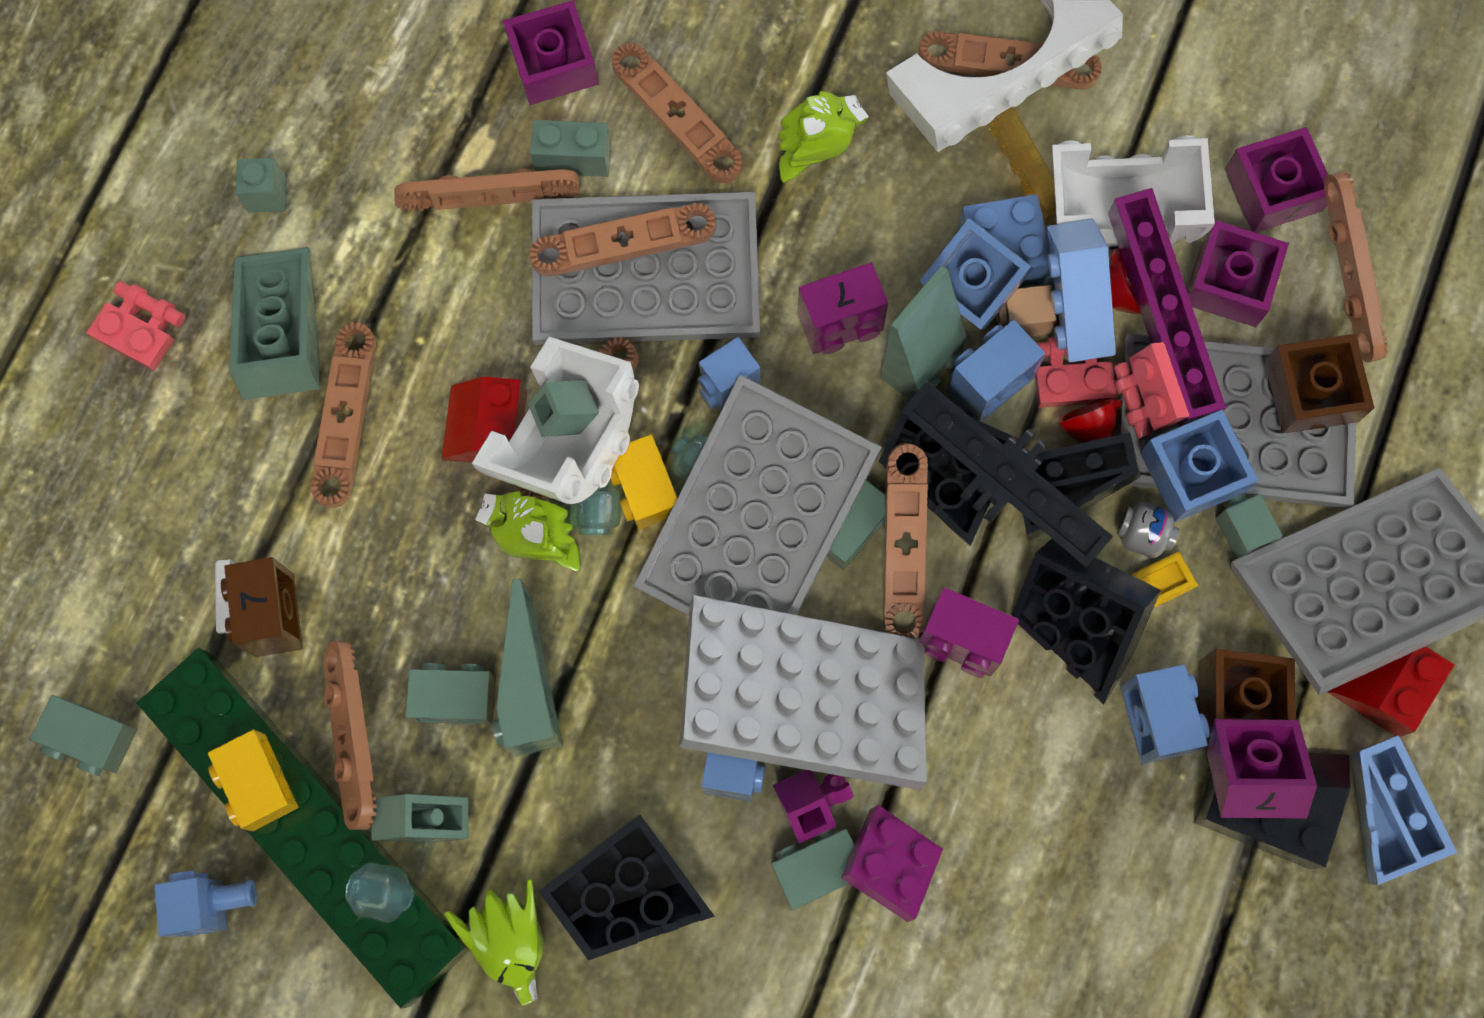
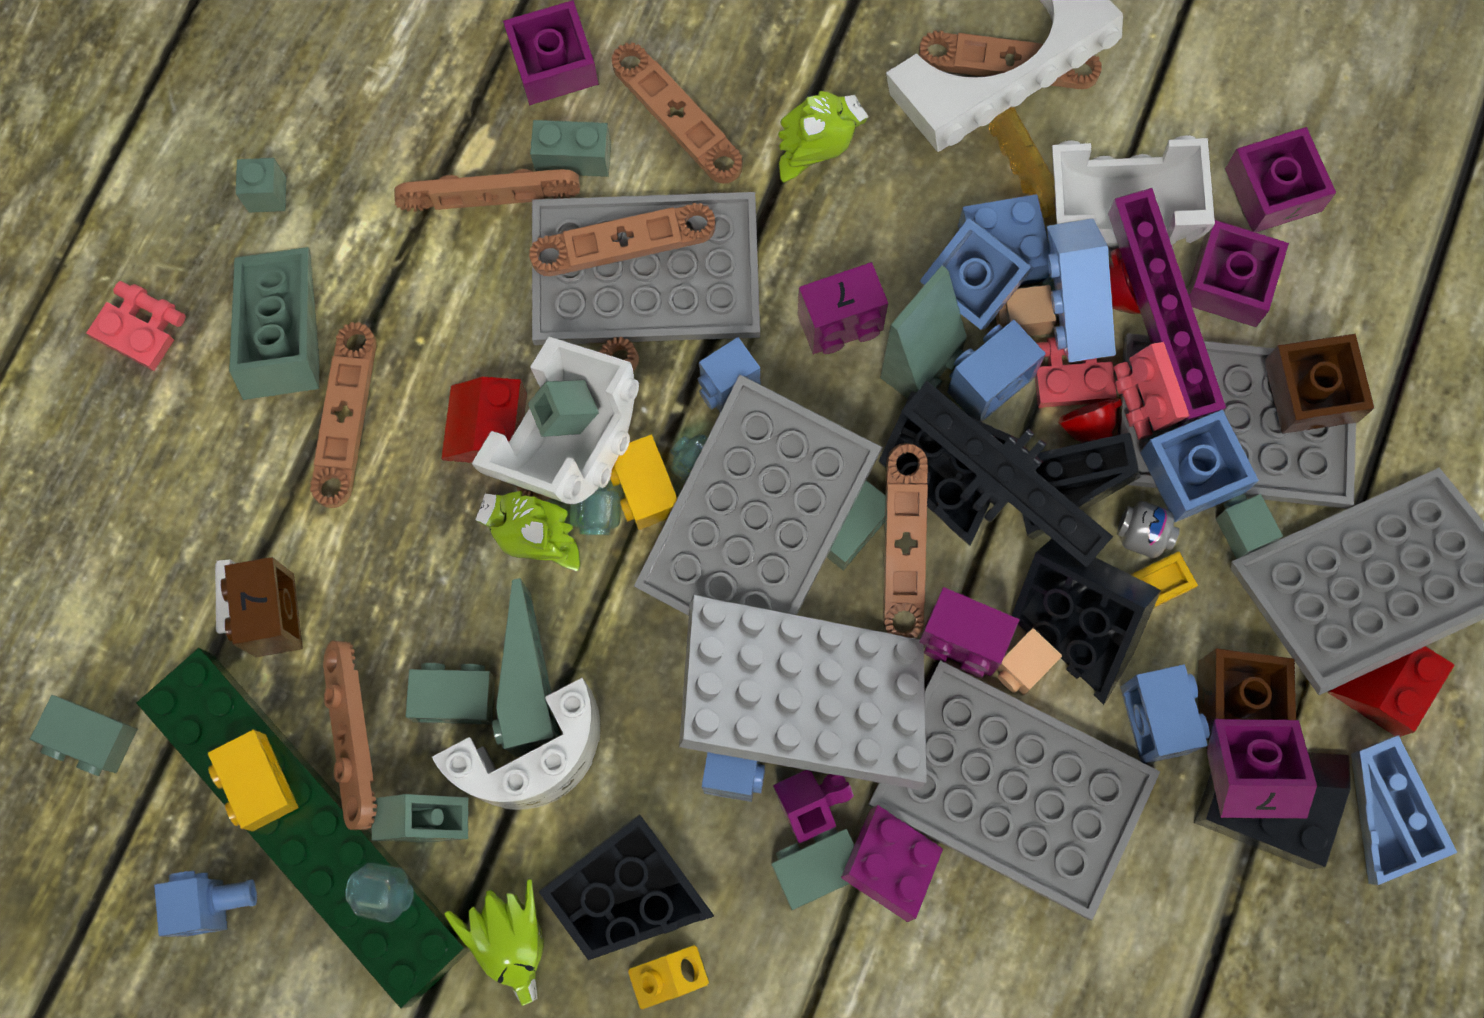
nougat piece [1324,171,1388,363] -> none
none -> white cylinder [432,678,600,810]
none -> yellow bracket [628,945,709,1009]
none -> light grey plate [868,661,1160,920]
none -> light nougat brick [997,628,1062,695]

